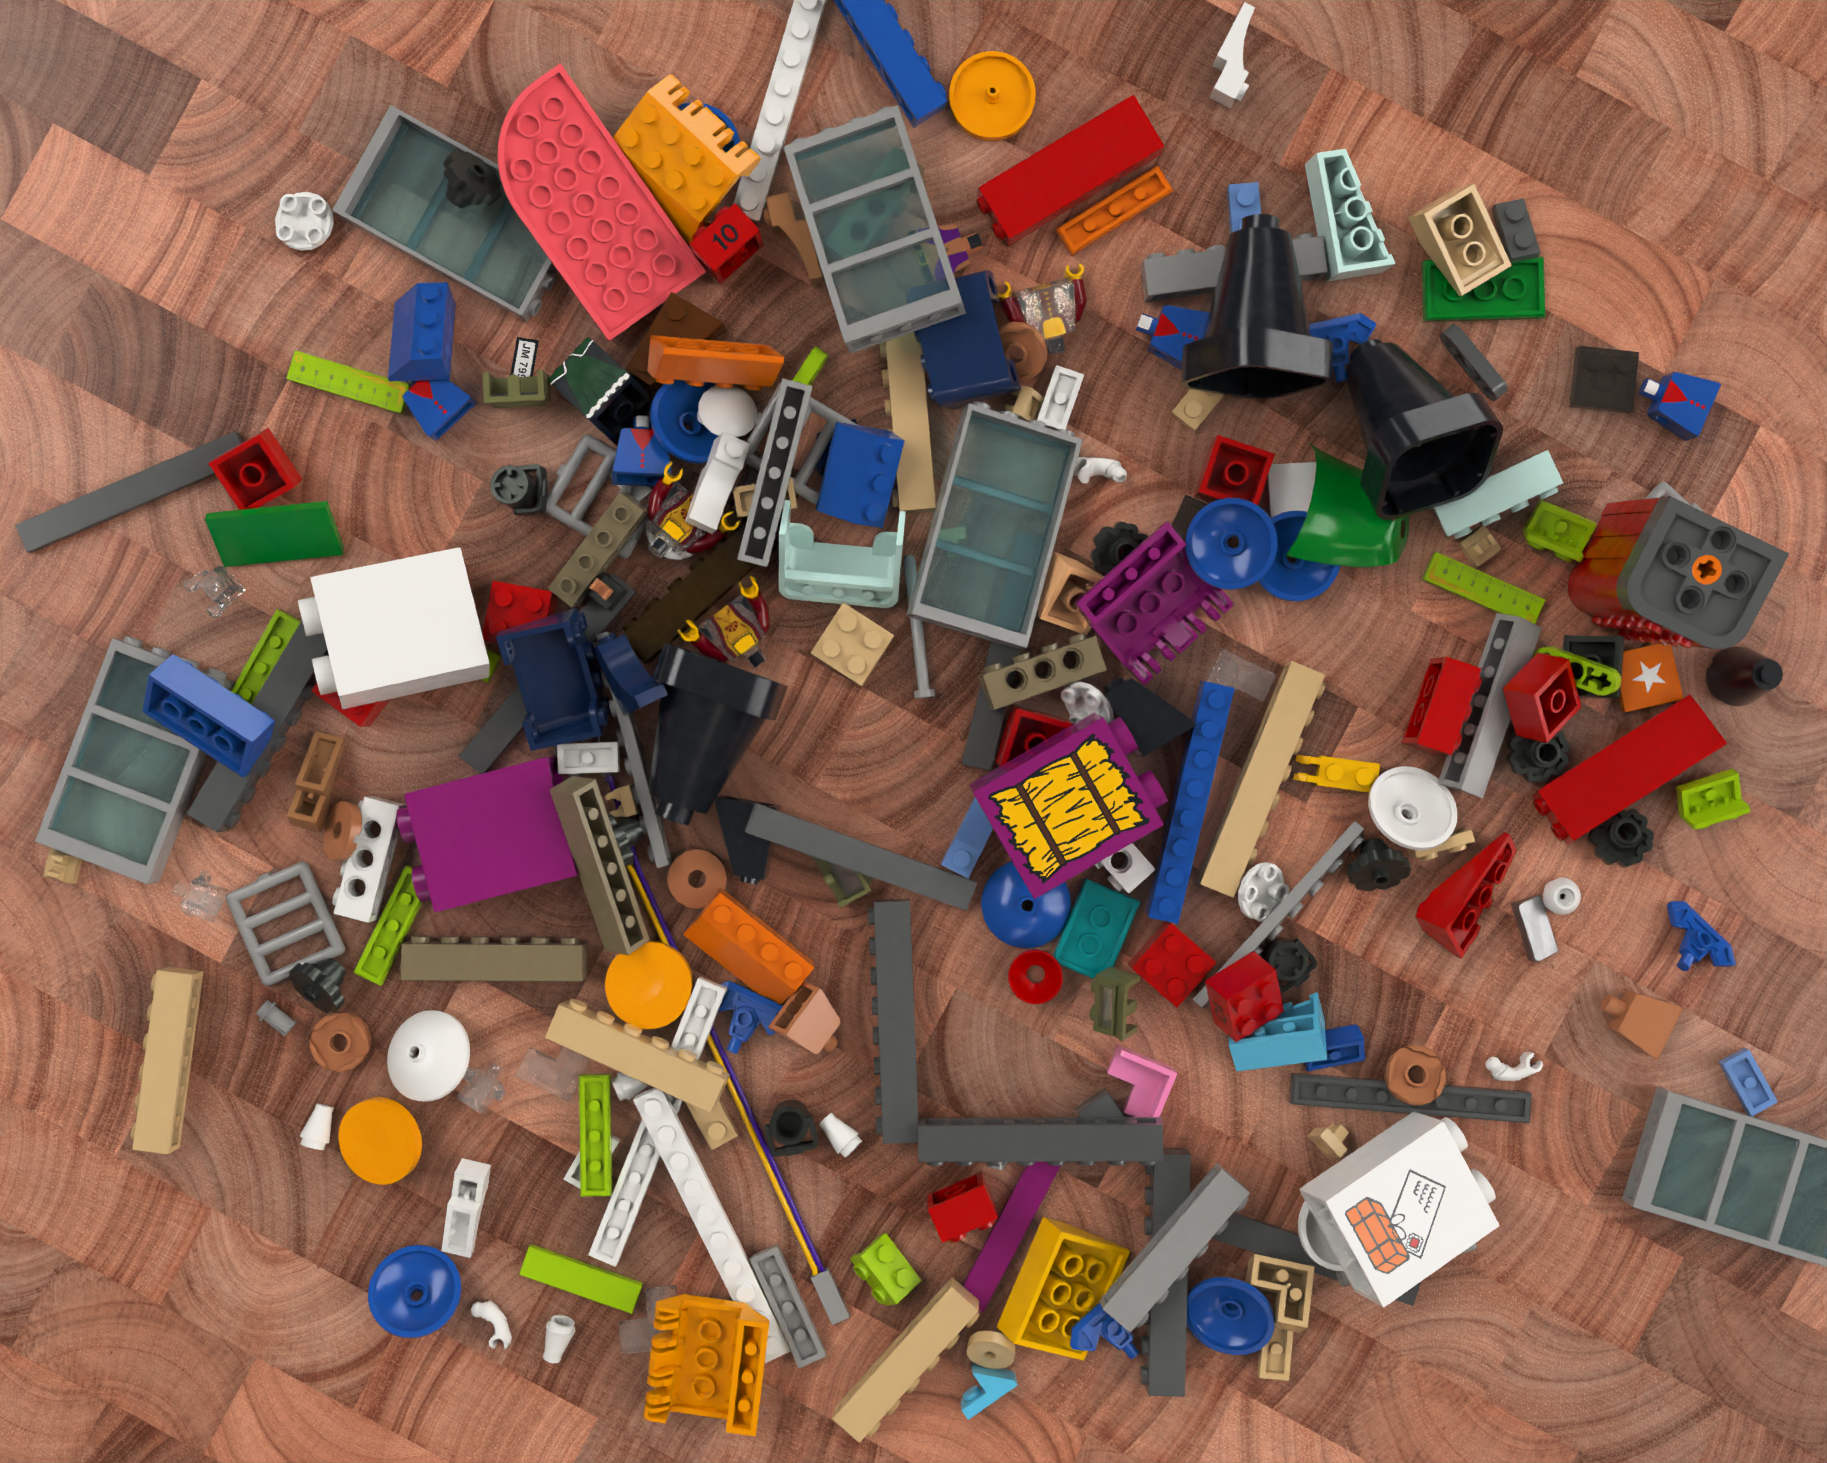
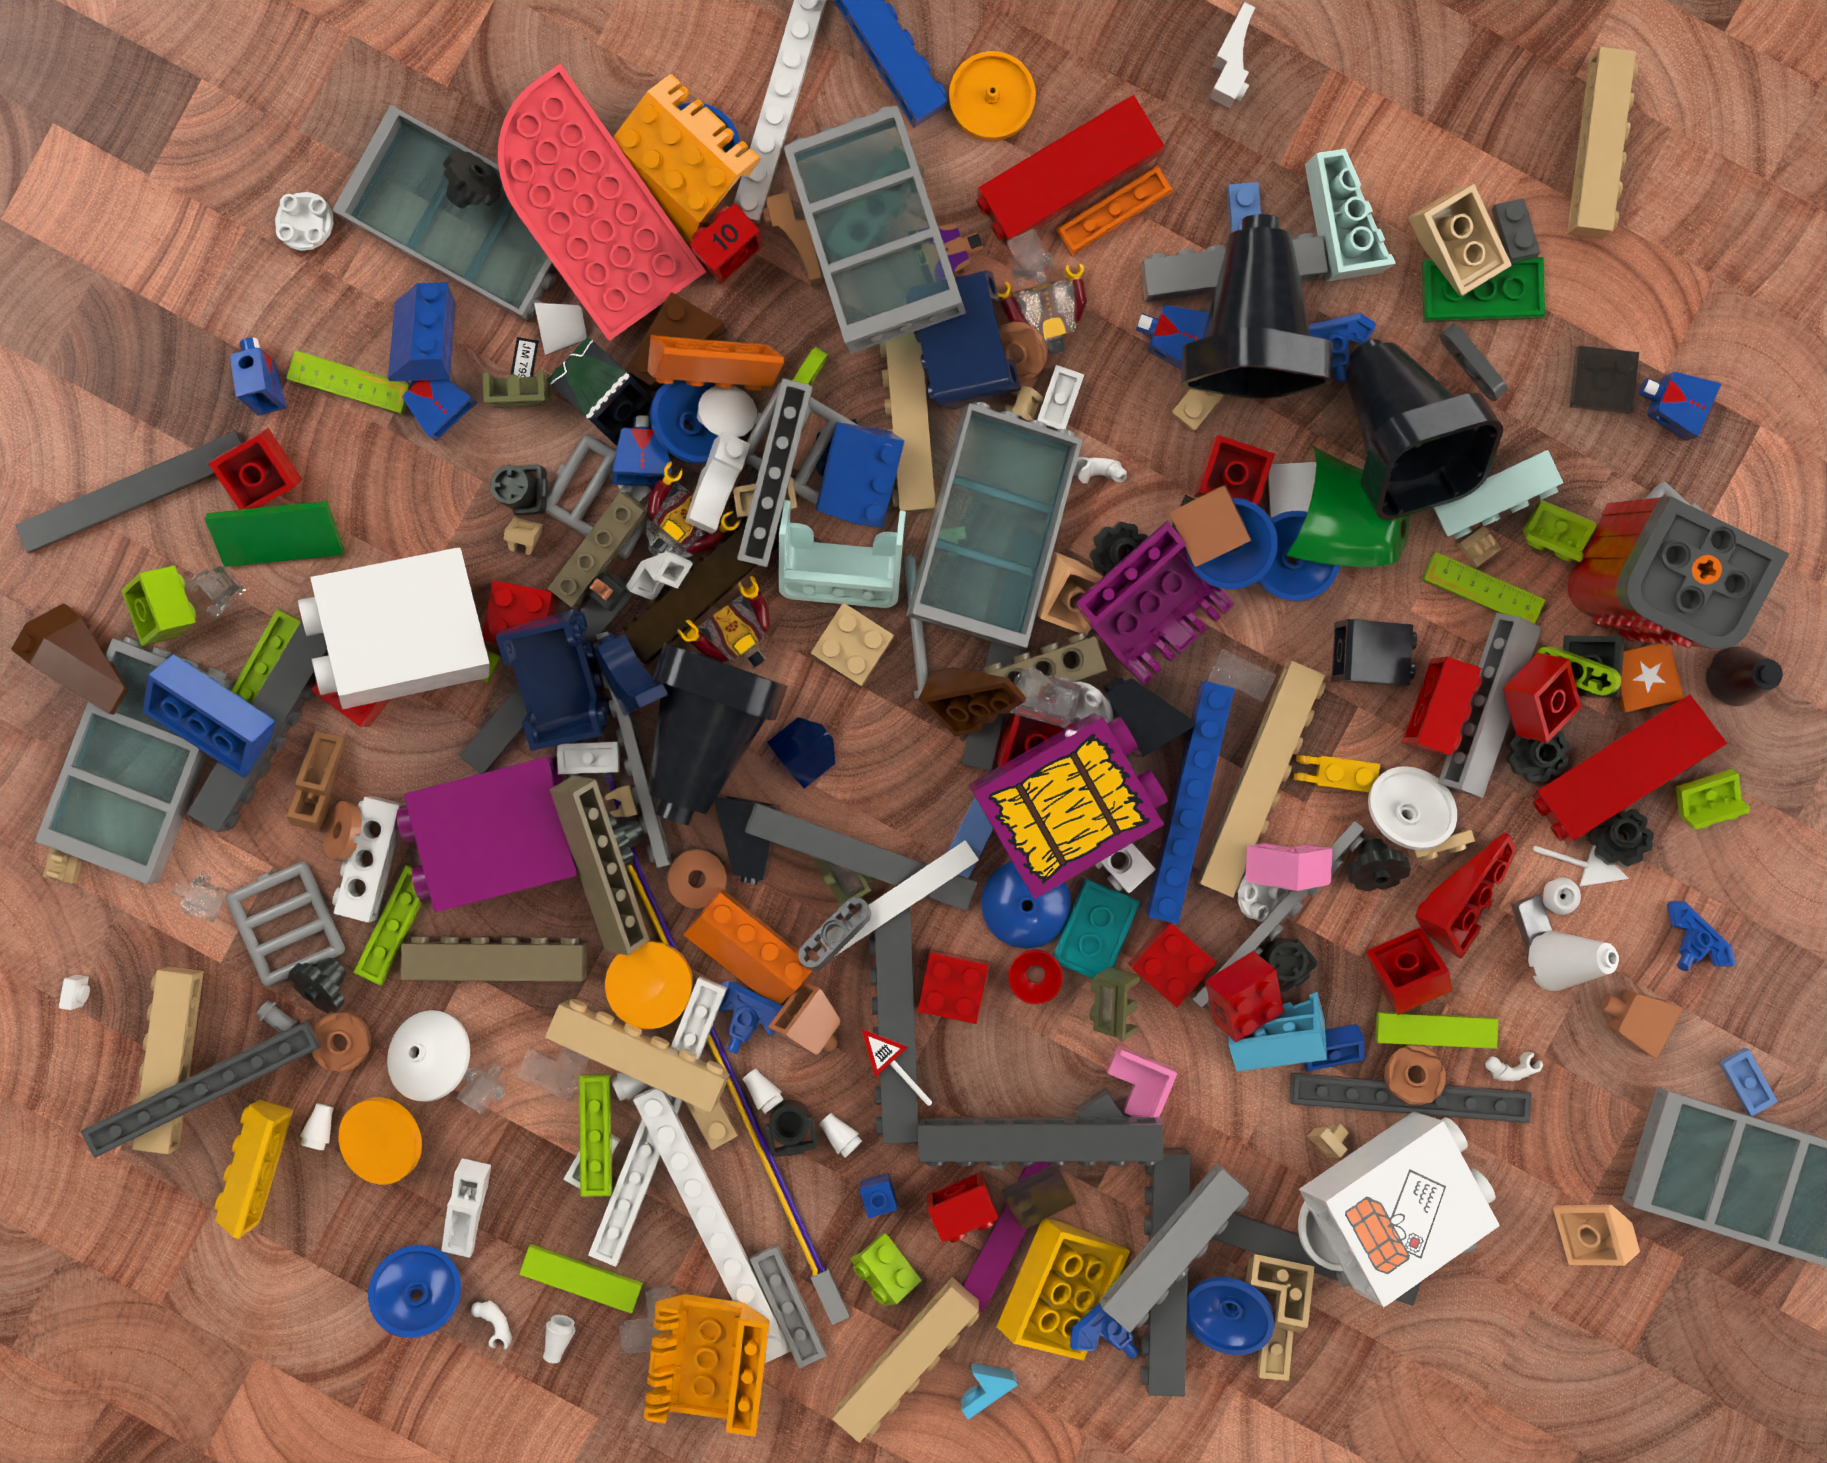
tan piece [967,1331,1016,1369] -> none
none -> reddish brown wedge [11,603,128,715]
none -> white plate [59,975,90,1010]
none -> dark grey tile [80,1020,321,1158]
none -> lime brick [121,565,196,647]
none -> yellow slope [215,1099,294,1239]
none -> blue torso [230,338,287,416]
none -> tan tile [504,517,543,555]
none -> white sticker [534,303,587,355]
none -> white slope [626,551,693,600]
none -> white cone [742,1068,784,1115]
none -> clear blue slope [767,717,836,789]
none -> dark grey beam [798,897,871,971]
none -> white sticker [820,840,979,957]
none -> blue brick [860,1173,898,1219]
none -> piece [861,1028,932,1106]
none -> red brick [917,949,989,1024]
none -> reddish brown wedge [918,667,1026,736]
none -> clear smoke plate [1001,1163,1076,1229]
none -> clear piece [1007,228,1057,287]
none -> clear brick [1009,669,1081,728]
none -> nougat tile [1169,485,1252,567]
none -> bright pink panel [1245,843,1333,891]
none -> black slope [1331,619,1417,686]
none -> red slope [1366,927,1452,1015]
none -> lime tile [1375,1012,1499,1049]
none -> white cone [1528,931,1619,991]
none -> white piece [1533,845,1629,886]
none -> light nougat slope [1553,1205,1640,1266]
none -> tan brick [1567,47,1638,239]

